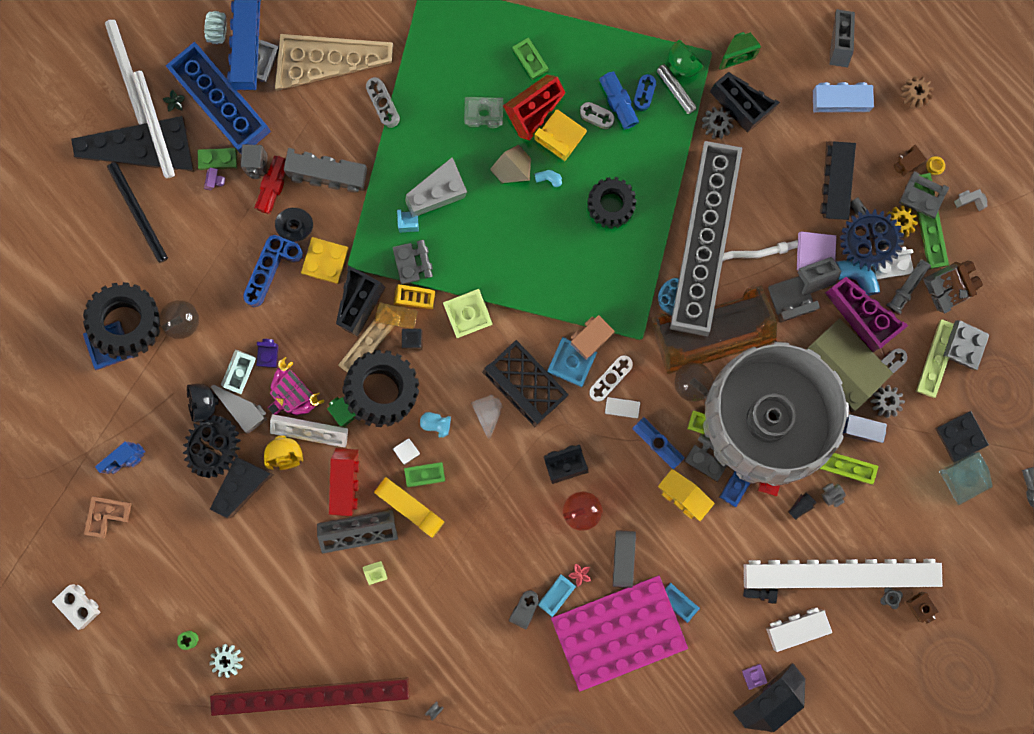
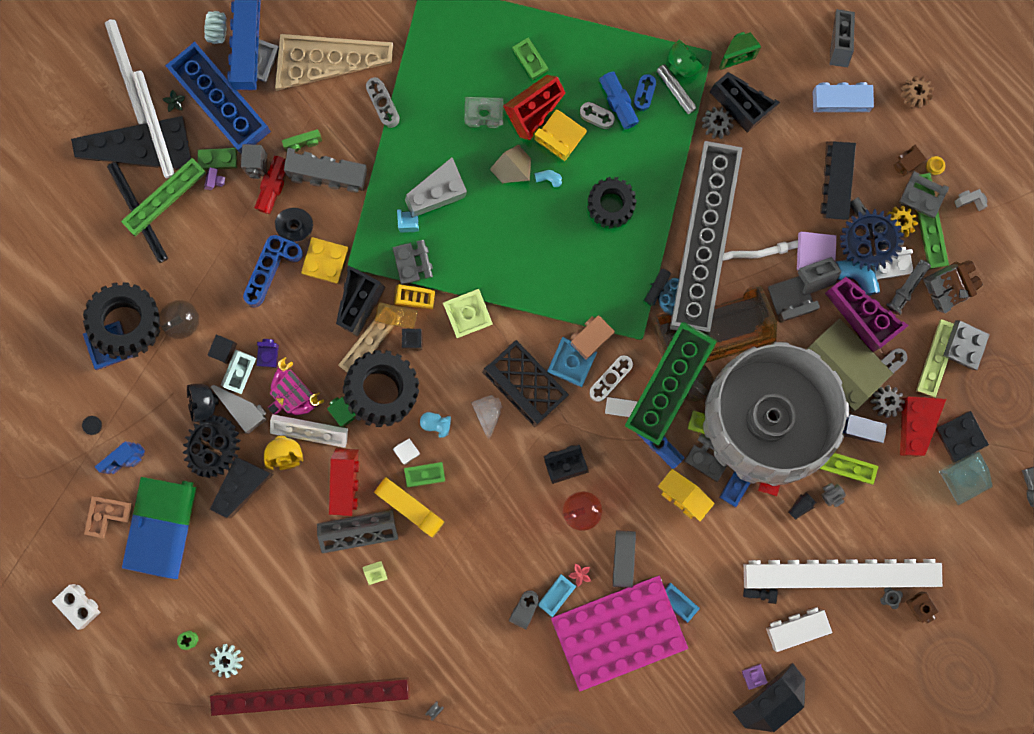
none -> black piece [82,416,102,435]
none -> bright green plate [121,158,206,237]
none -> door [122,477,197,579]
none -> black panel [208,334,237,364]
none -> bright green plate [282,129,322,152]
none -> green brick [625,322,718,445]
none -> black axle [643,269,671,306]
none -> red wedge [900,396,947,457]

